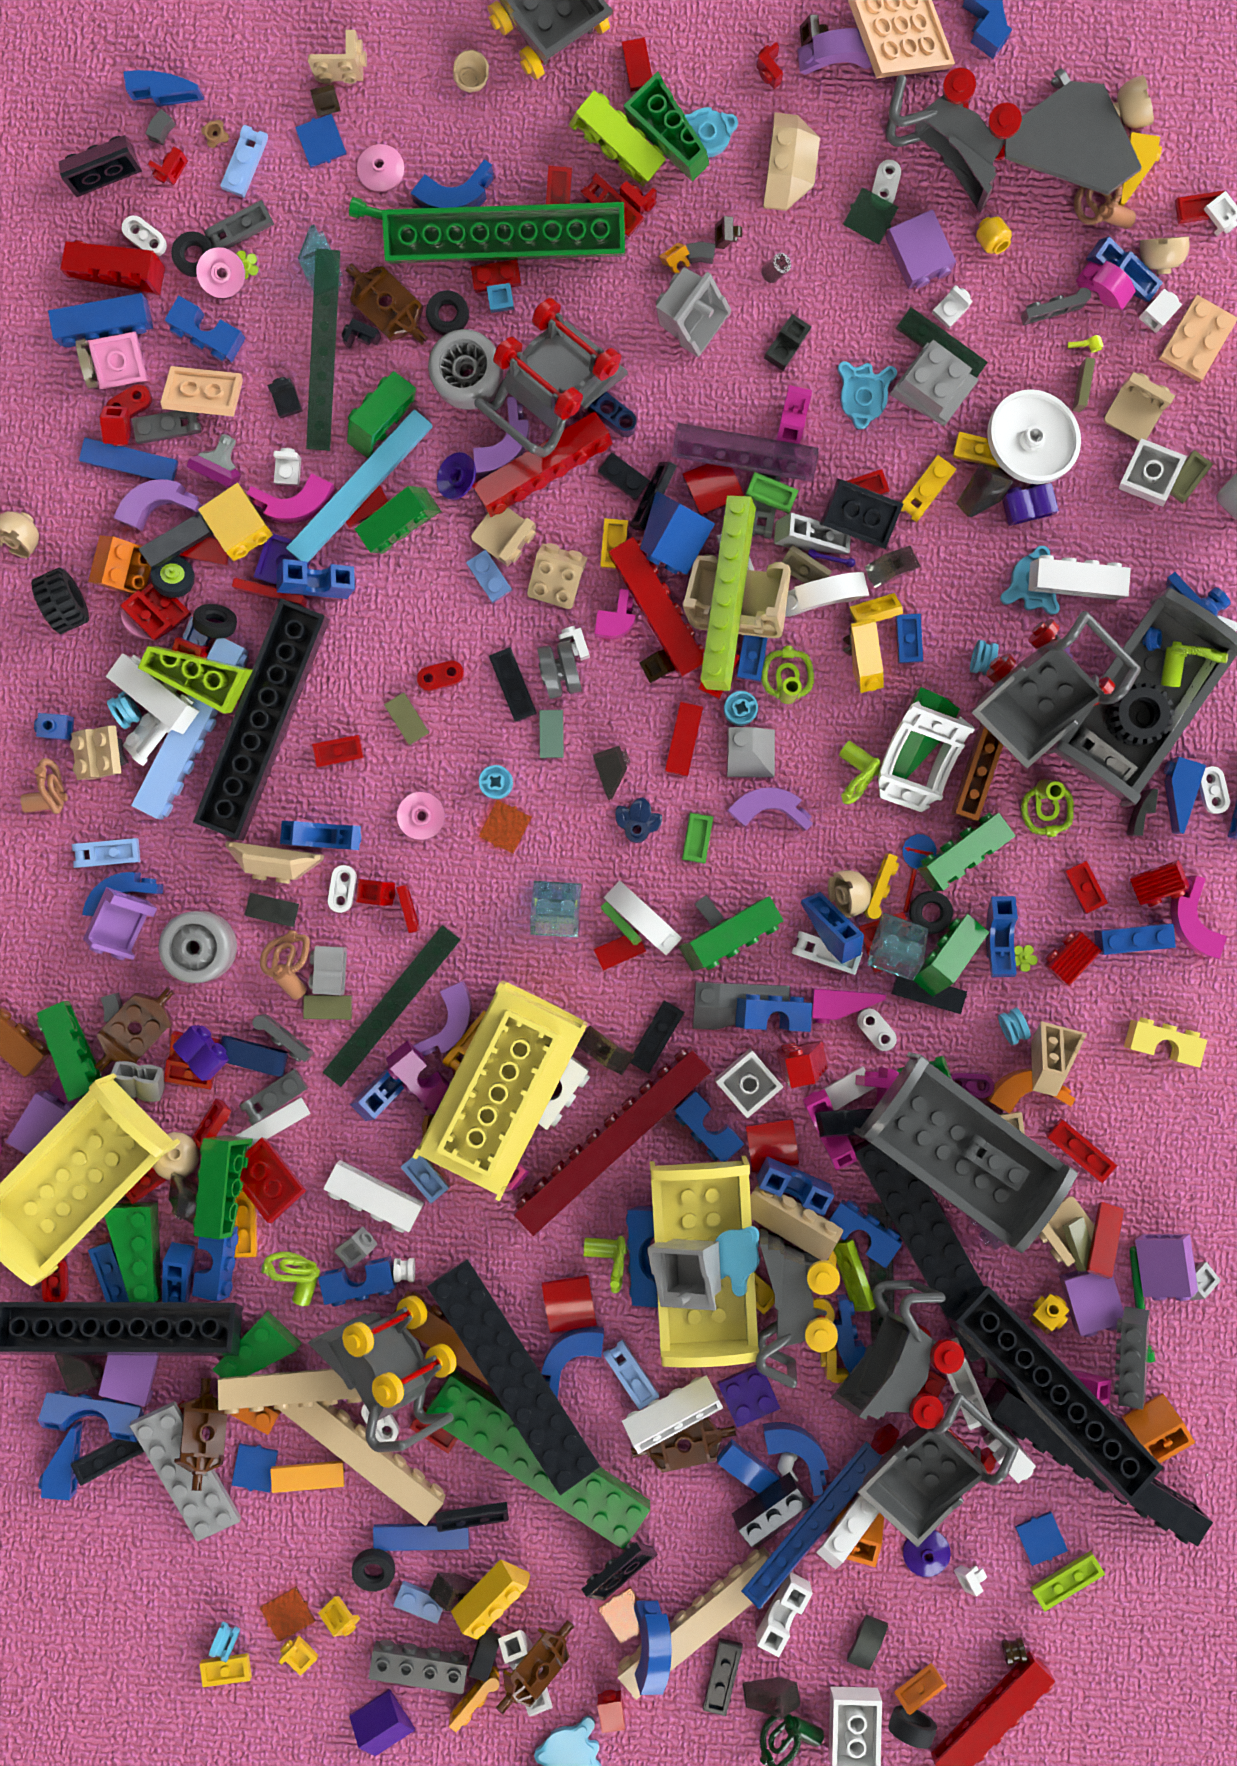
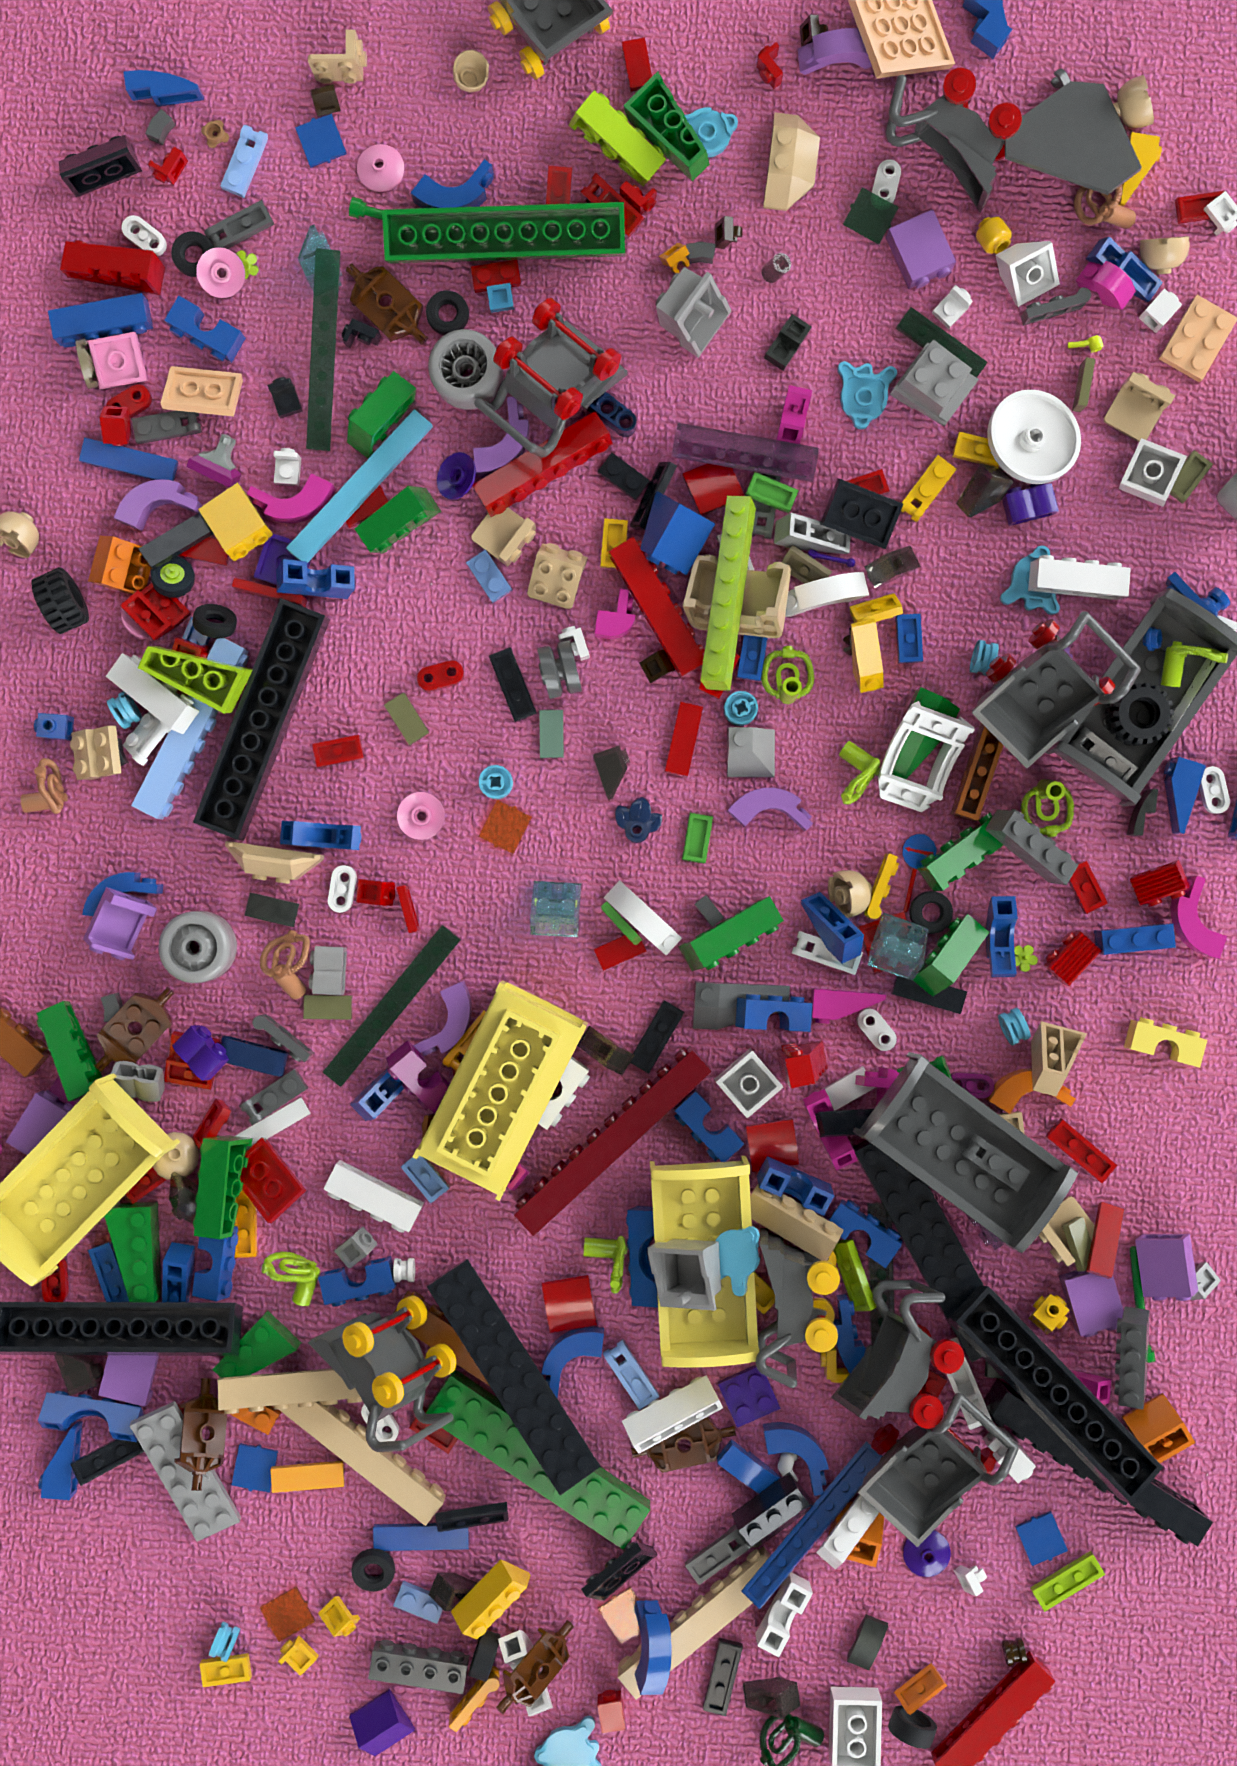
light blue plate [71,838,141,868] -> none
none -> dark grey plate [685,1524,751,1585]
none -> dark grey brick [985,809,1078,885]
none -> white slope [996,241,1060,307]

